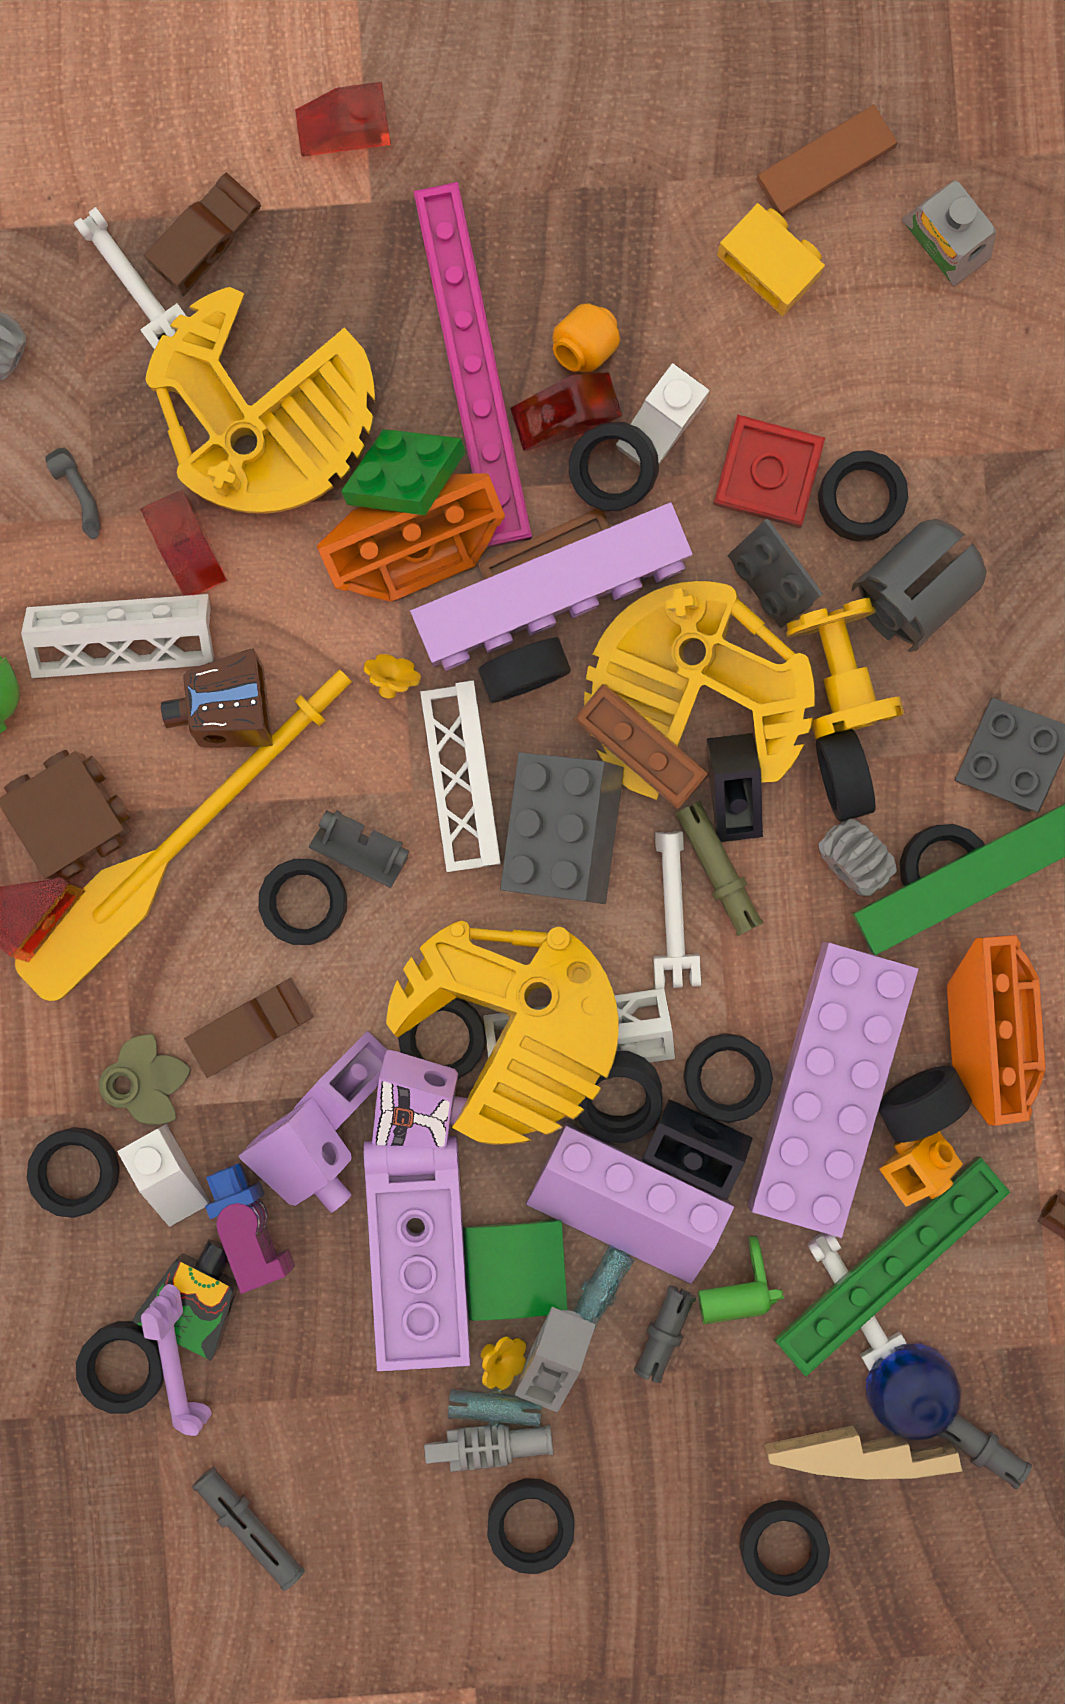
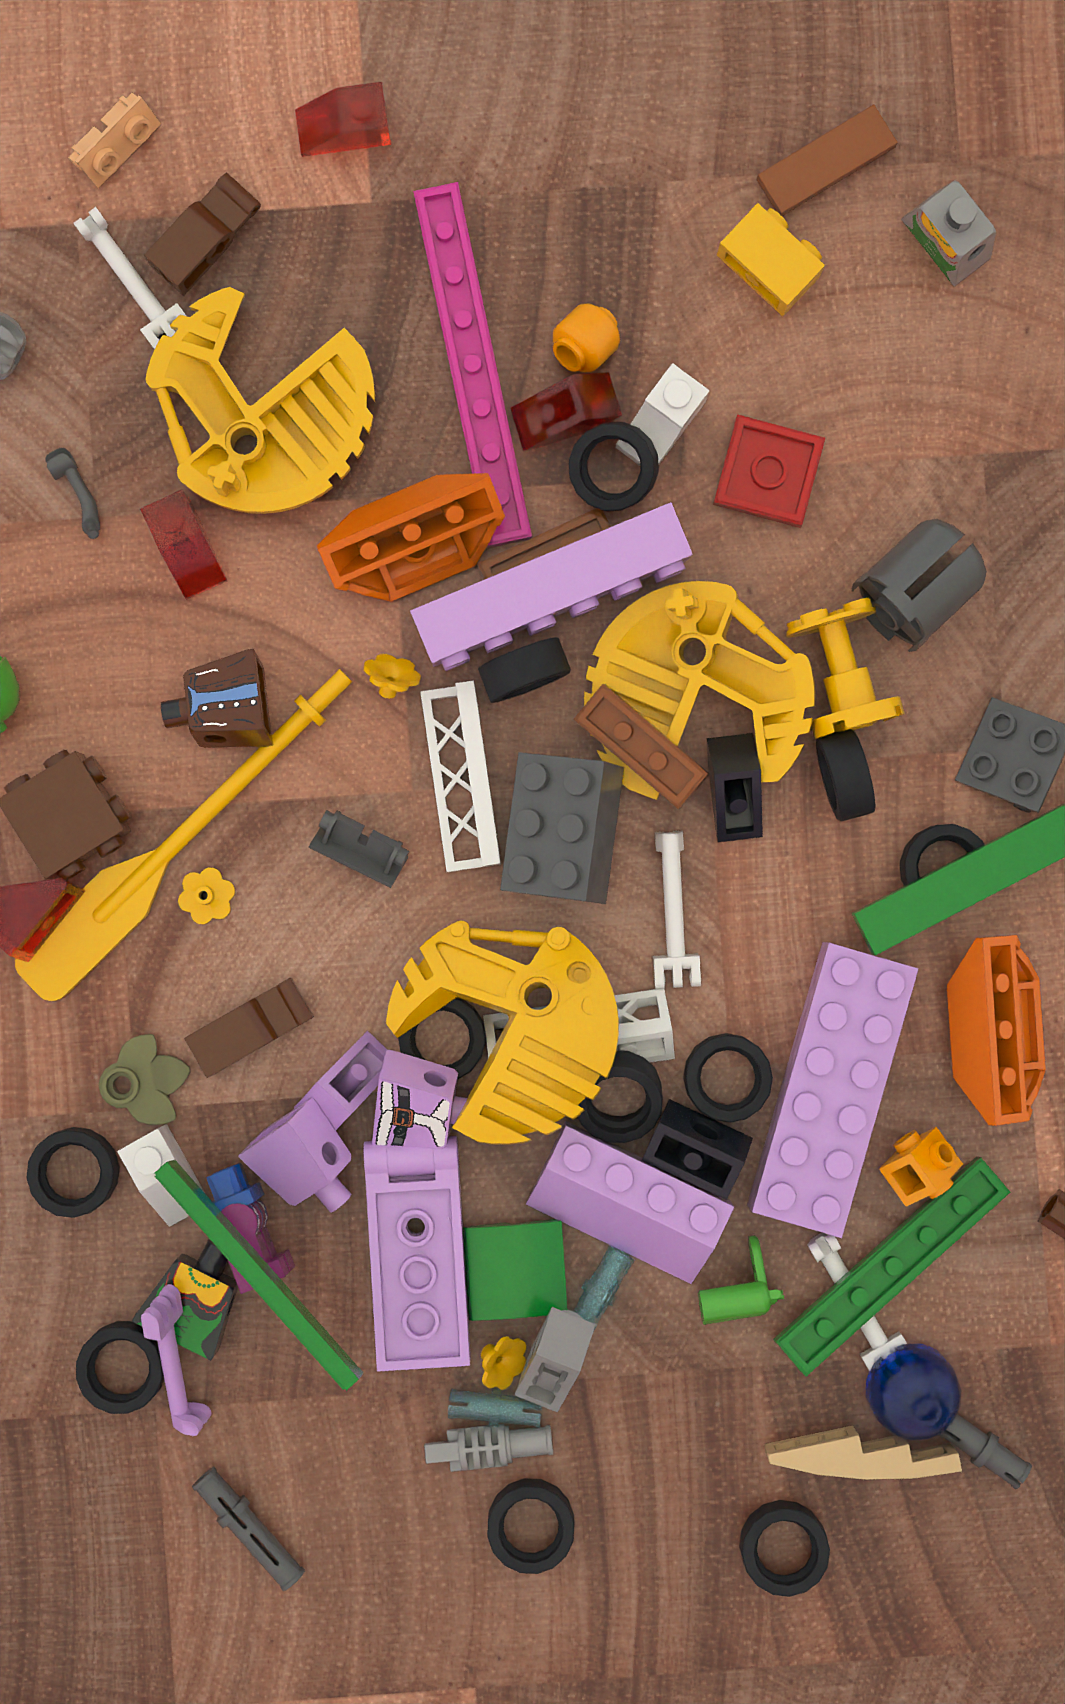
white fence [21,594,214,678] -> none
black tyre [258,859,347,945] -> none
green plate [341,429,466,515] -> none
dark grey pin [634,1285,696,1383] -> none
olive pin [675,801,764,936] -> none
dark grey hinge [728,518,823,628] -> none
black tyre [818,450,908,542] -> none
light grey gear [818,818,897,896] -> none
black tyre [878,1065,972,1143] -> none
none -> light nougat hinge [68,93,161,188]
none -> green tile [154,1160,363,1391]
none -> yellow plant [178,867,235,924]

